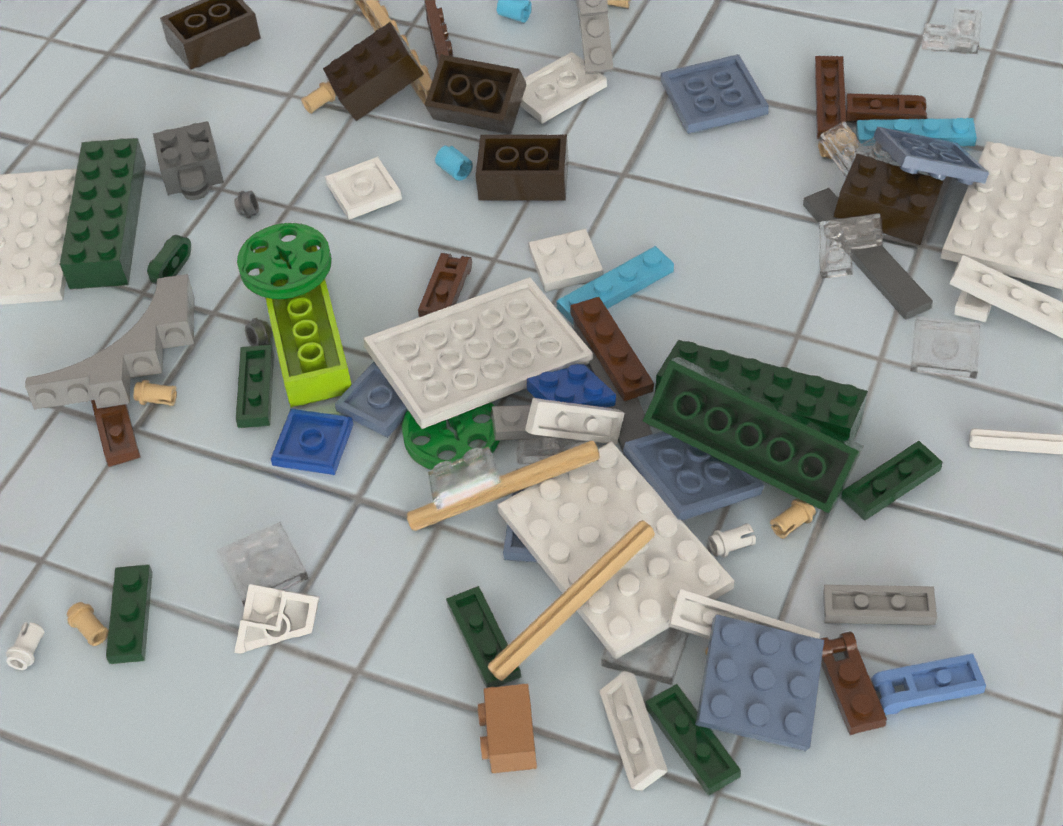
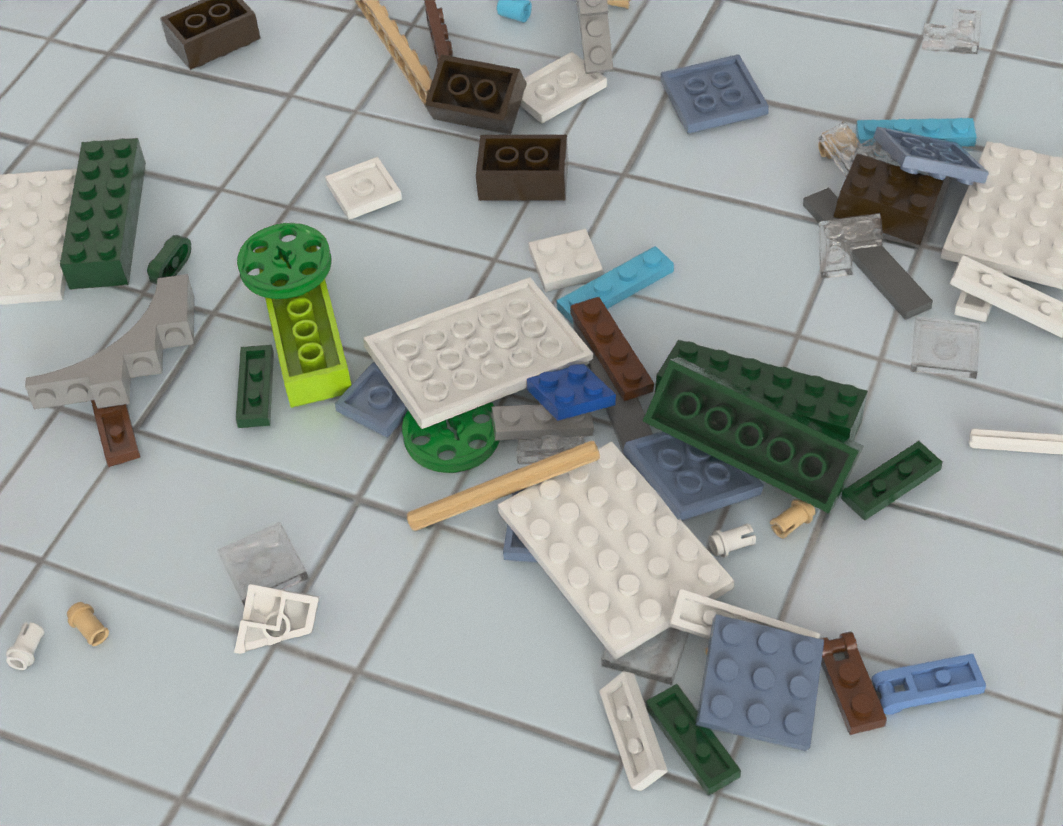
dark green plate [106,564,153,664] -> none
tan pin [134,380,177,406] -> none
dark grey brick [153,121,224,200] -> none
flat silver plate [234,190,259,219] -> none
flat silver plate [245,318,272,346] -> none
blue tile [271,409,354,475] -> none
tan pin [301,81,337,114] -> none
dark brown brick [323,22,424,121] -> none
reddish brown plate [418,253,472,317] -> none
clear plate [428,446,501,509] -> none
medium azure piece [435,145,473,181] -> none
dark green plate [446,586,521,688] -> none
medium nougat brick [478,684,537,773] -> none
tan axle [488,520,655,681] -> none
white plate [525,398,625,445] -> none
reddish brown plate [815,56,847,139] -> none
light grey plate [823,584,937,625] -> none
reddish brown plate [846,93,927,121] -> none

